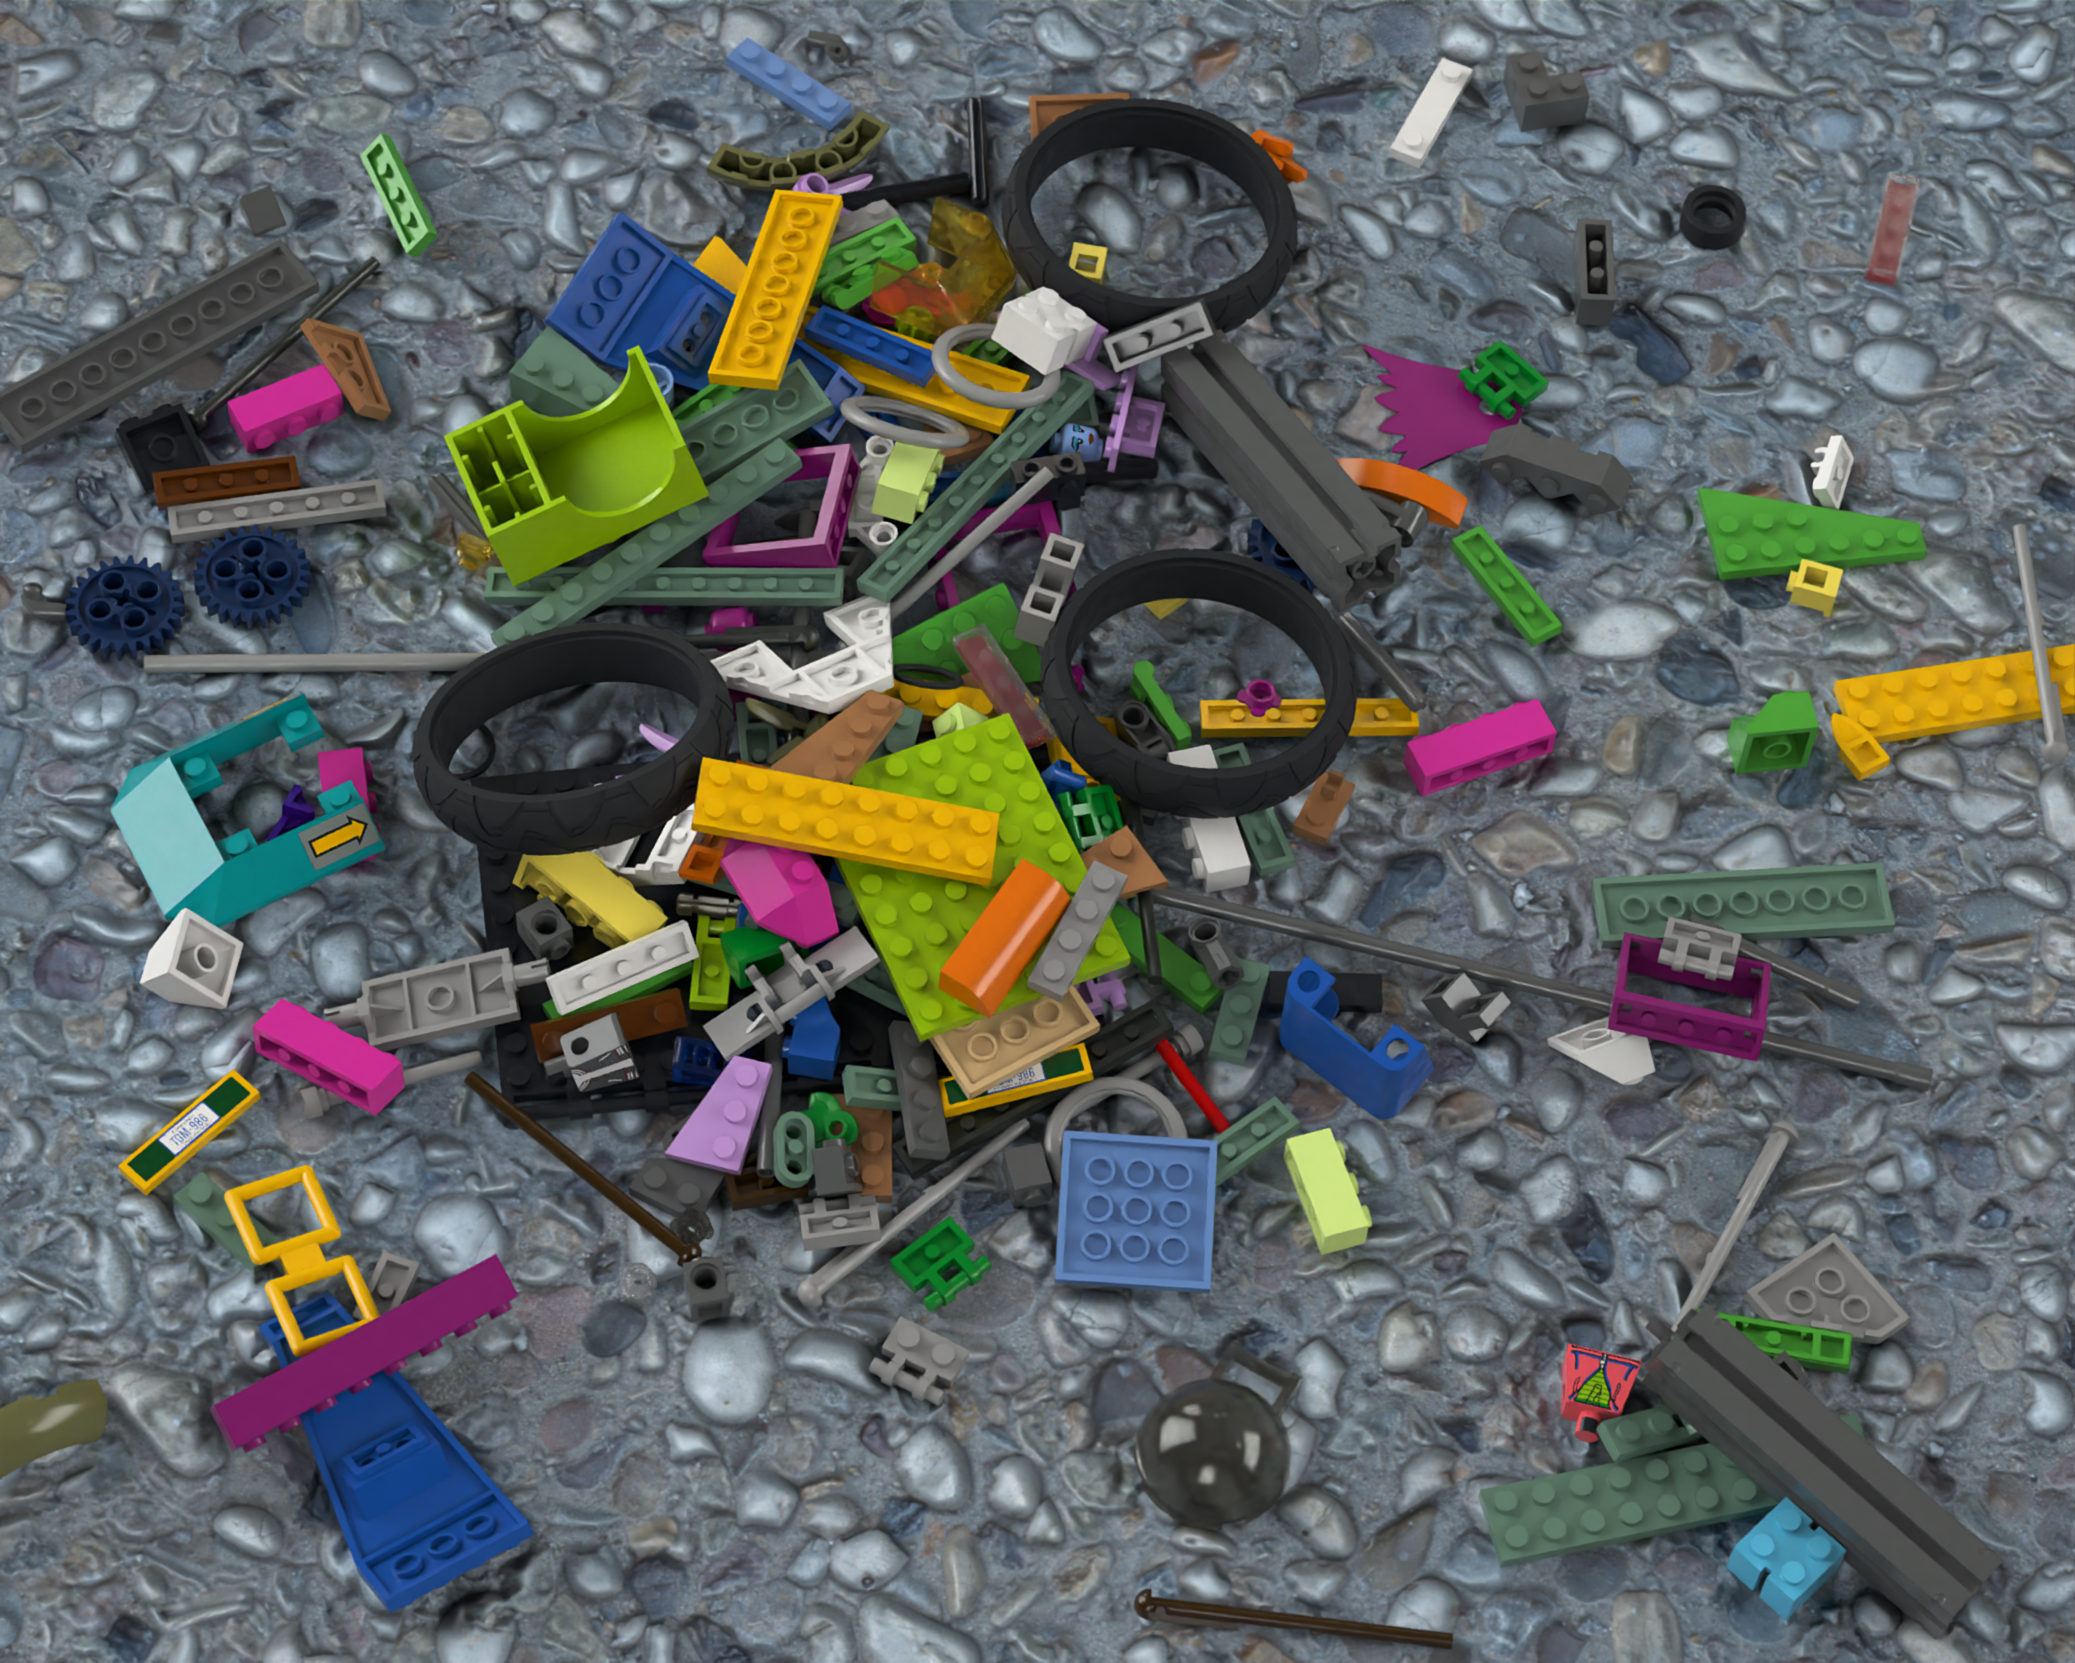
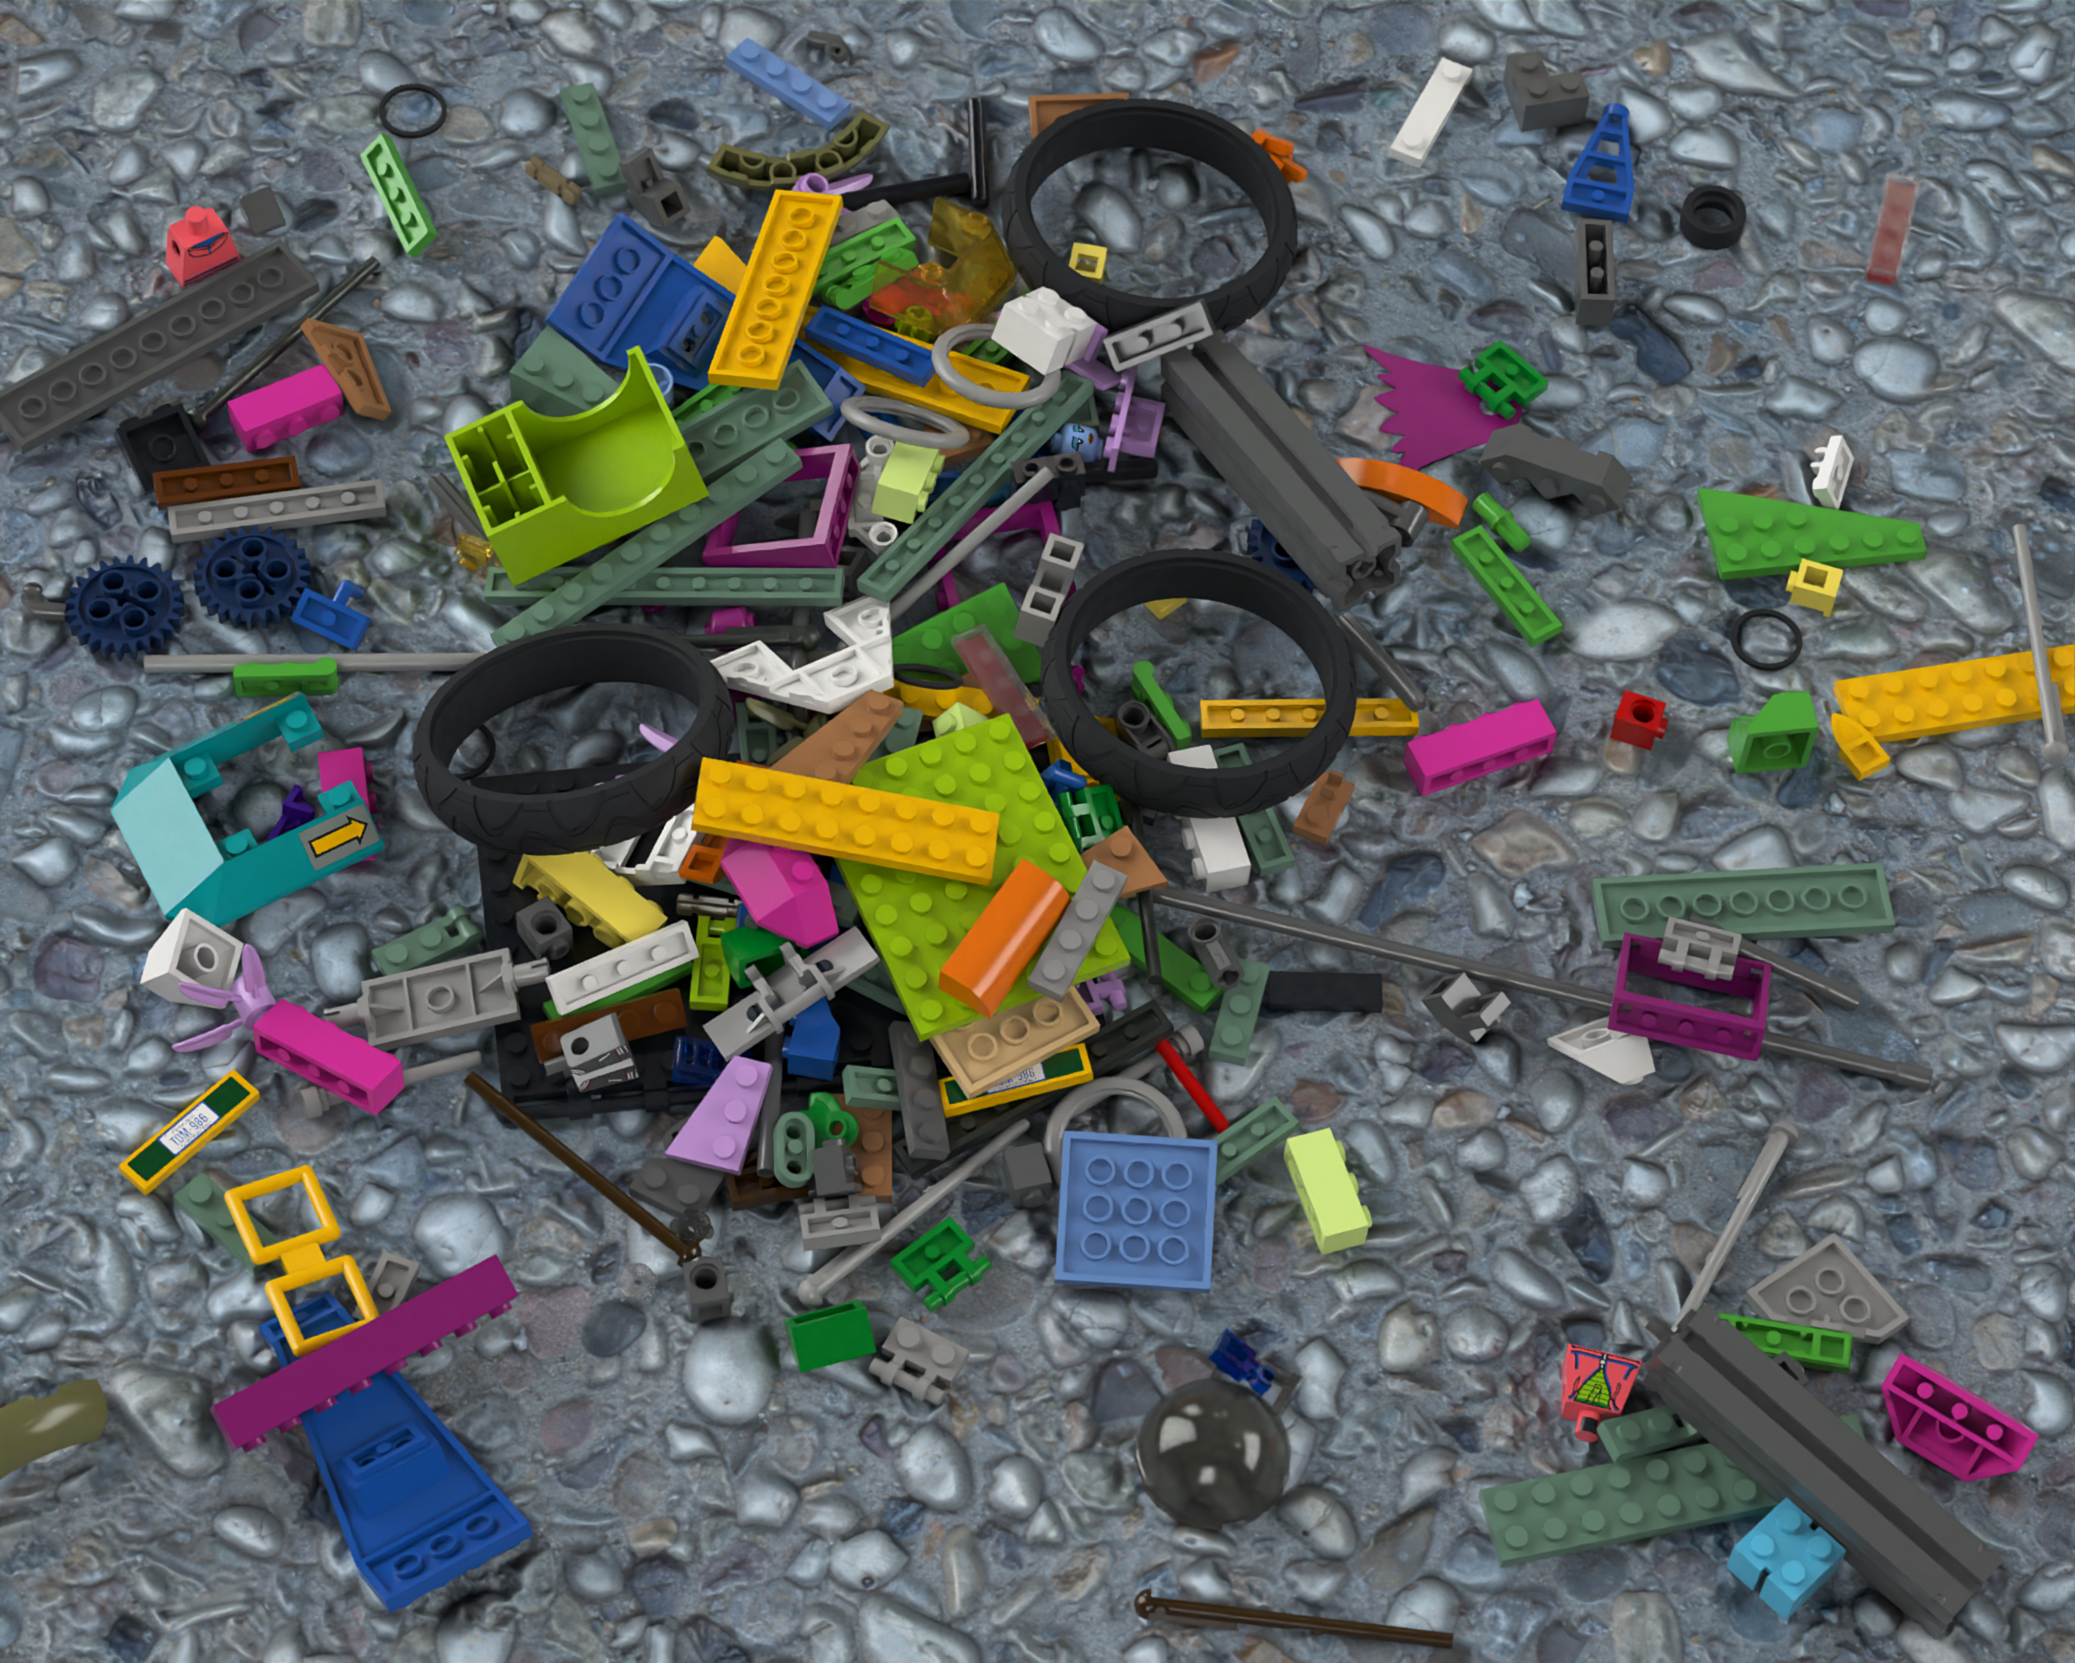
magenta plate [1237,679,1282,717] -> none
blue windscreen [1279,956,1435,1120] -> none
none -> coral torso [165,206,241,287]
none -> lavender plant [172,944,276,1052]
none -> bright green plate [233,657,339,697]
none -> blue plate [290,580,372,651]
none -> sand green plate [372,905,483,976]
none -> black piece [379,83,447,139]
none -> dark tan axle [525,156,583,205]
none -> sand green plate [560,82,629,198]
none -> dark grey brick [618,146,691,228]
none -> green brick [783,1299,876,1373]
none -> clear blue plate [1208,1329,1277,1397]
none -> bright green axle [1472,492,1531,552]
none -> blue plate [1561,103,1634,223]
none -> red brick [1610,690,1669,751]
none -> black piece [1730,609,1802,671]
none -> dark pink wedge [1881,1353,2039,1482]

